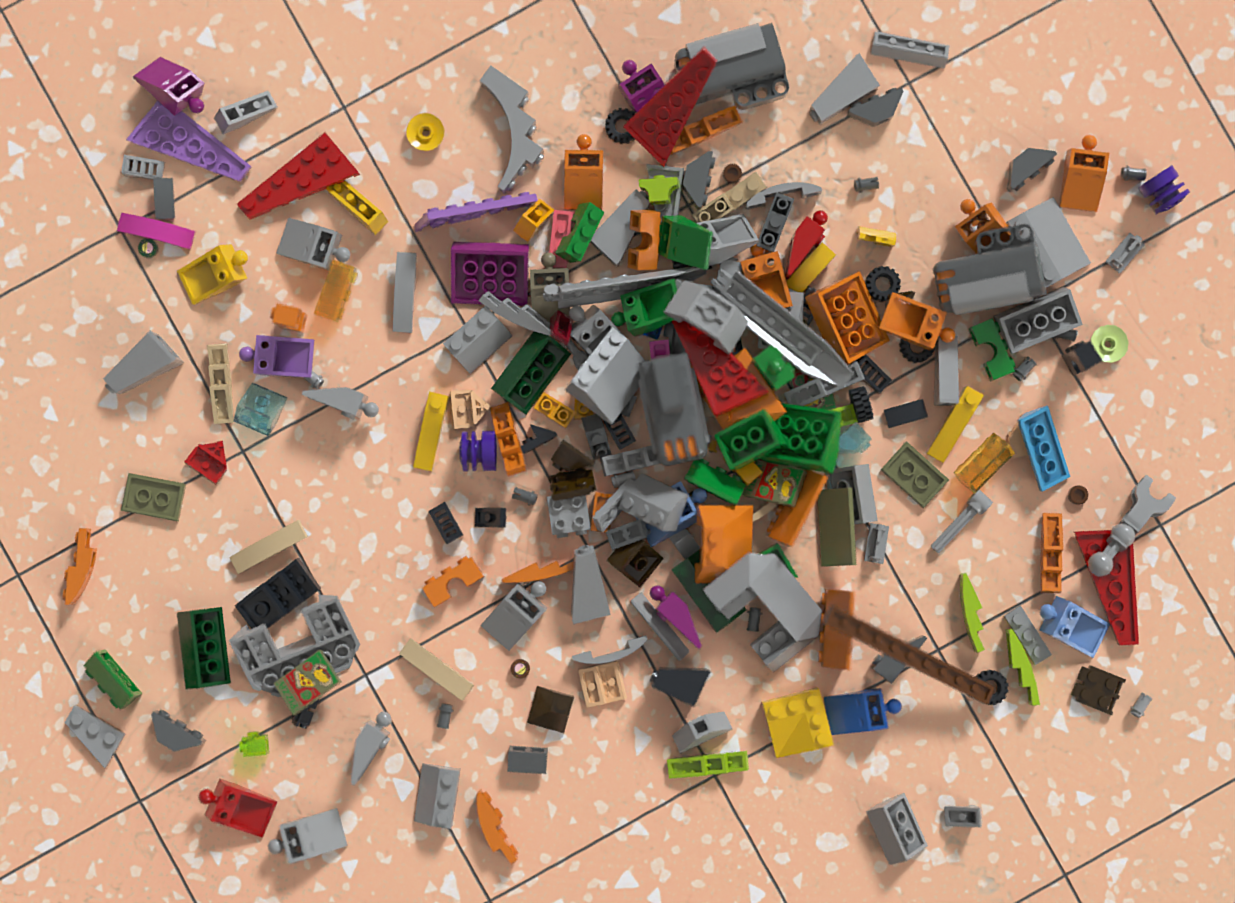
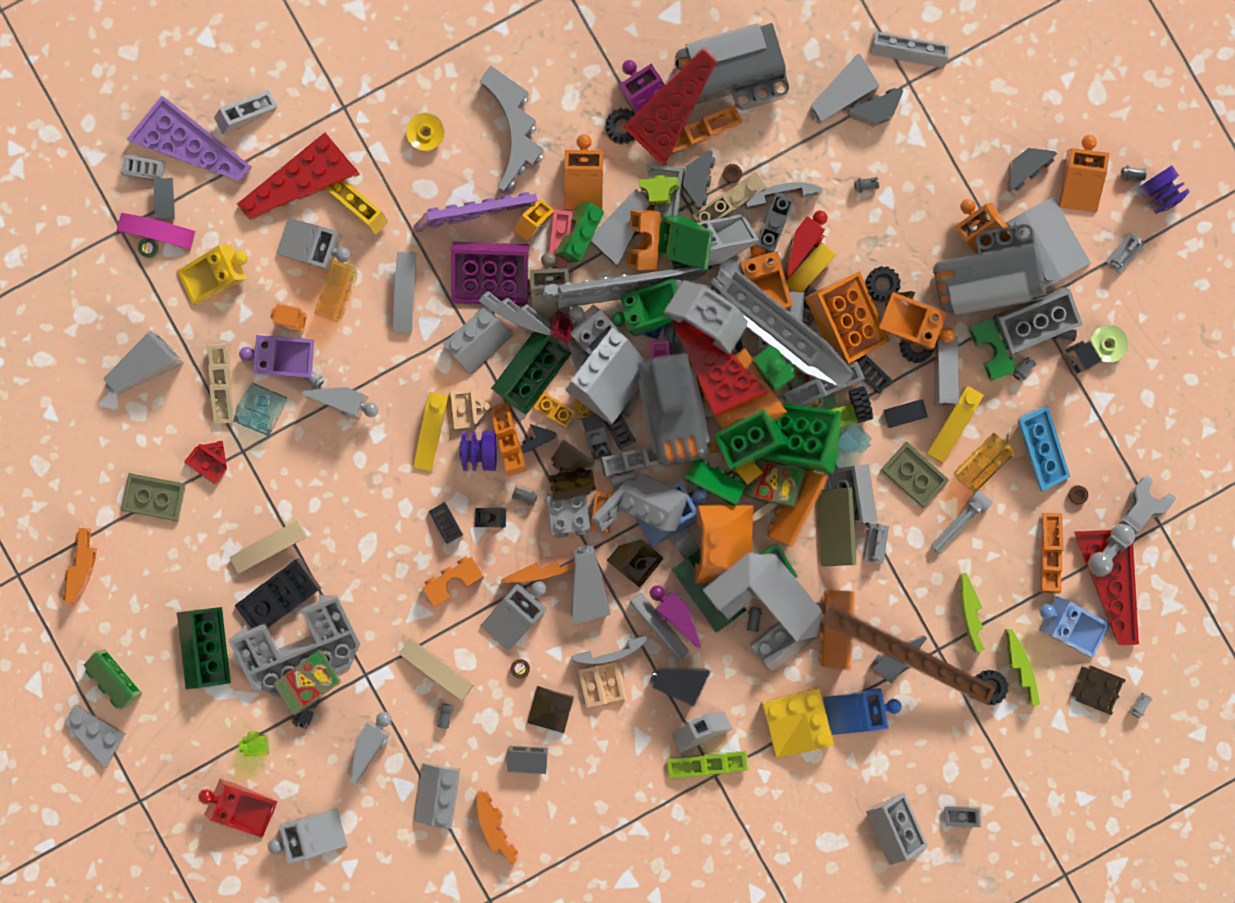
magenta slope [133,57,205,116] -> none
dark grey slope [151,709,206,751] -> none
dark grey hinge [606,519,651,550] -> none
yellow slope [857,226,896,247] -> none
light grey plate [1004,606,1052,665] -> none

